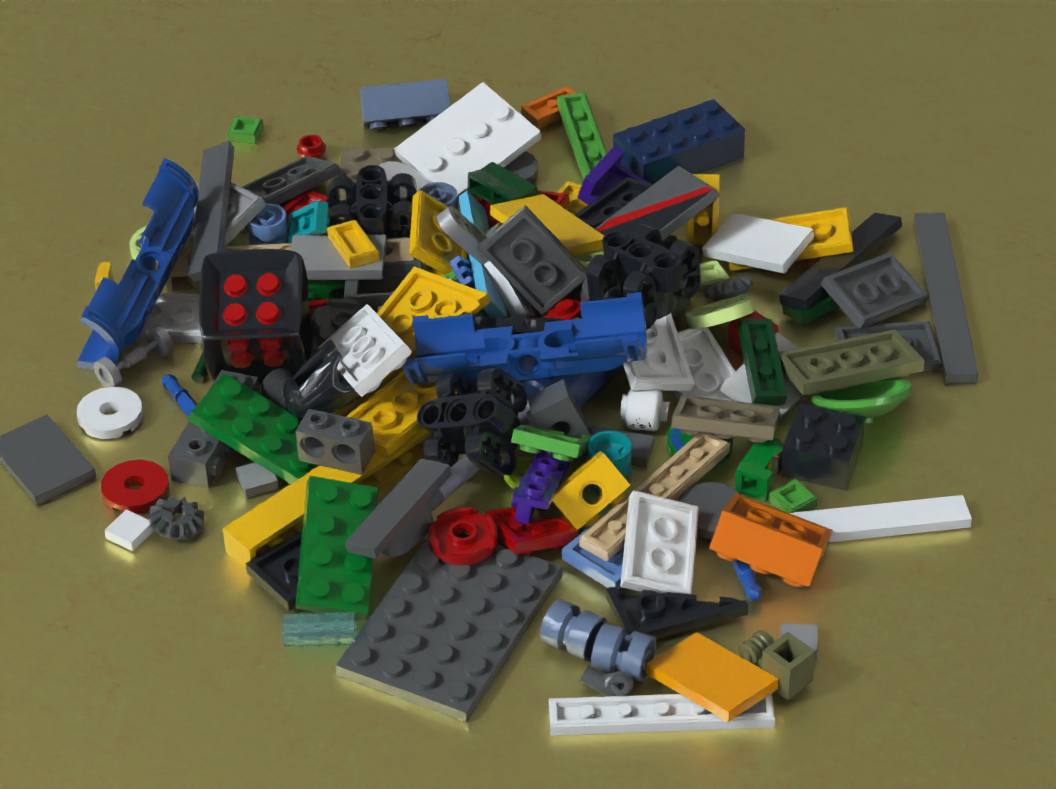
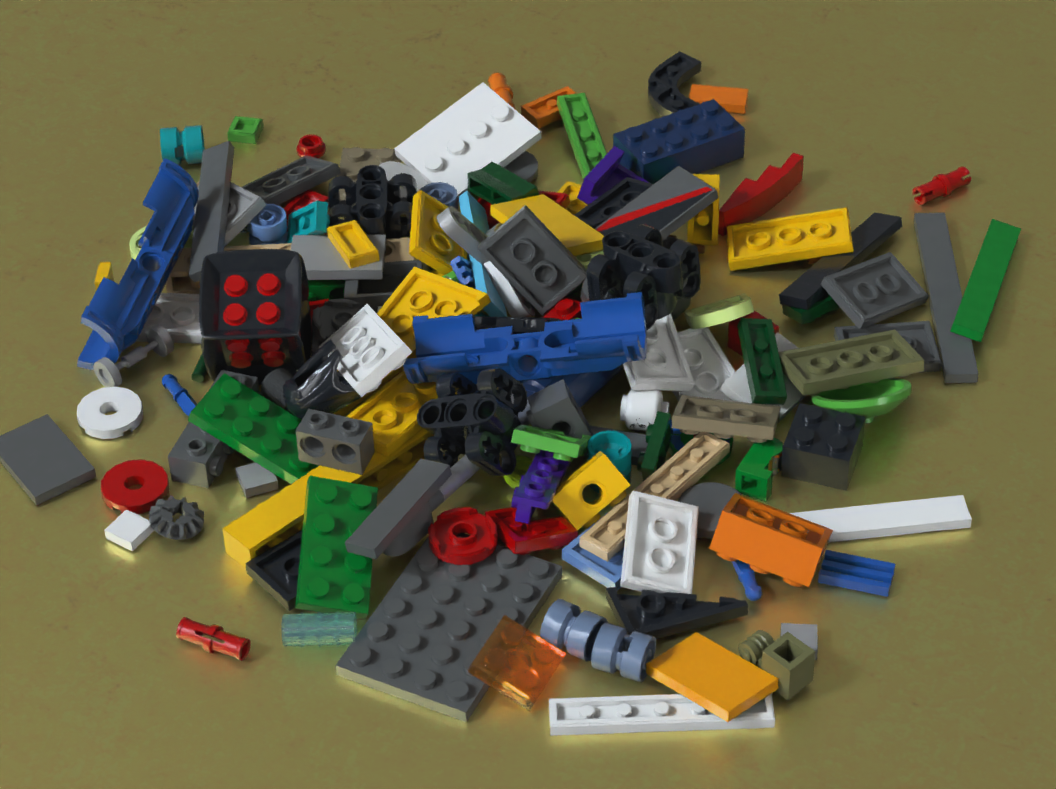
sand blue slope [359,79,450,130] -> none
dark grey arm [579,666,634,697] -> none
yellowish green tile [699,260,730,294] -> none
white tile [702,213,814,273] -> none
dark grey gear [703,276,754,301] -> none
bright green tile [769,479,818,513] -> none
none -> teal wheel [160,125,205,165]
none -> red pin [176,617,251,661]
none -> clear orange plate [467,615,566,711]
none -> orange pin [488,73,515,109]
none -> dark green plate [637,411,673,481]
none -> black plate [648,51,701,117]
none -> orange tile [689,84,748,114]
none -> red slope [718,153,804,236]
none -> blue tile [818,550,895,597]
none -> red pin [912,166,971,205]
none -> green tile [950,219,1021,342]

